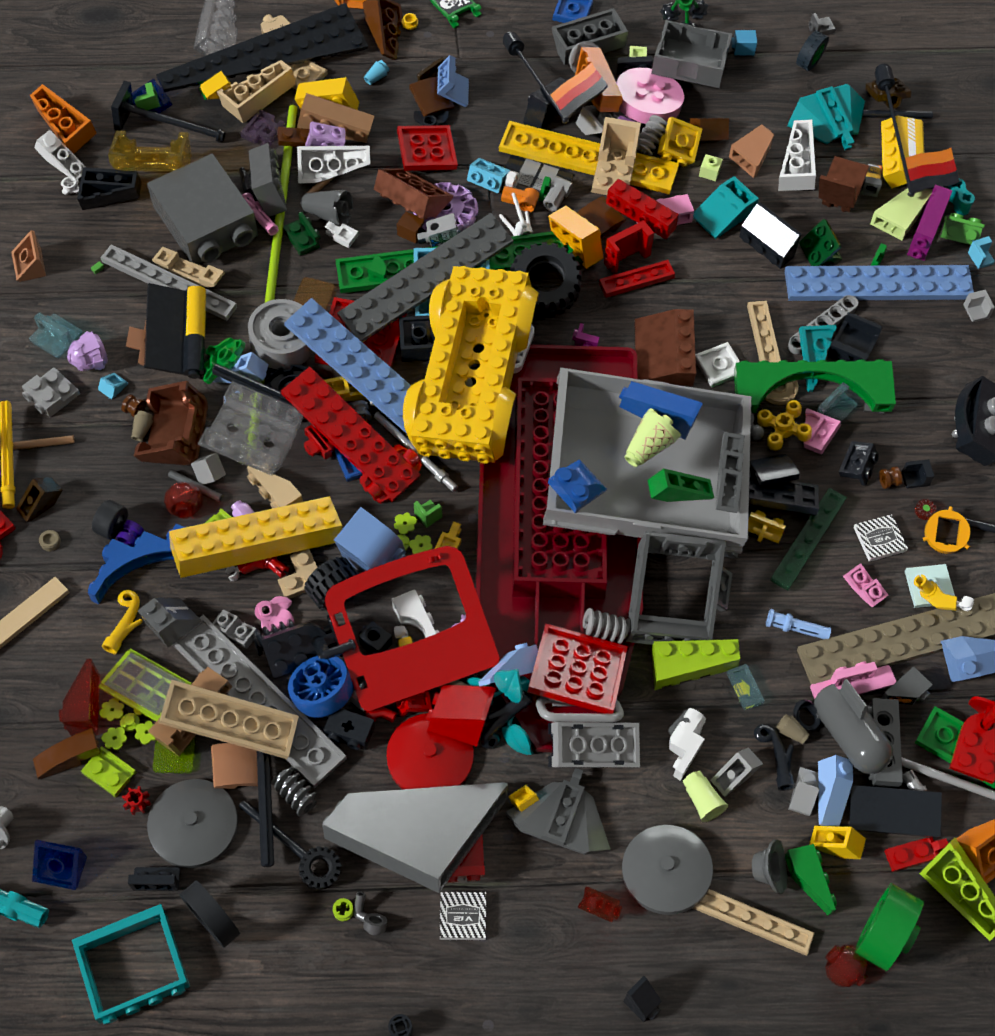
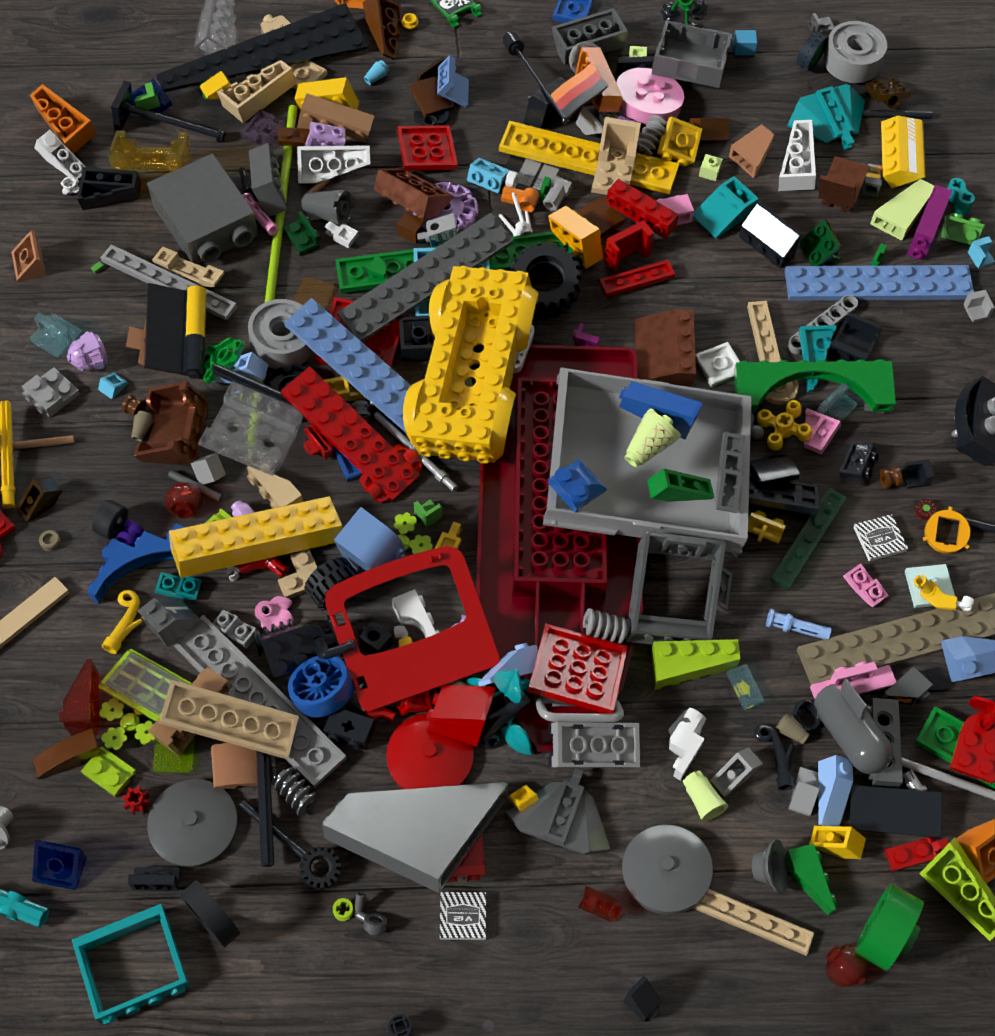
flag [874,63,960,197] -> none
none -> teal slope [155,572,202,600]
none -> light grey piece [823,21,887,83]

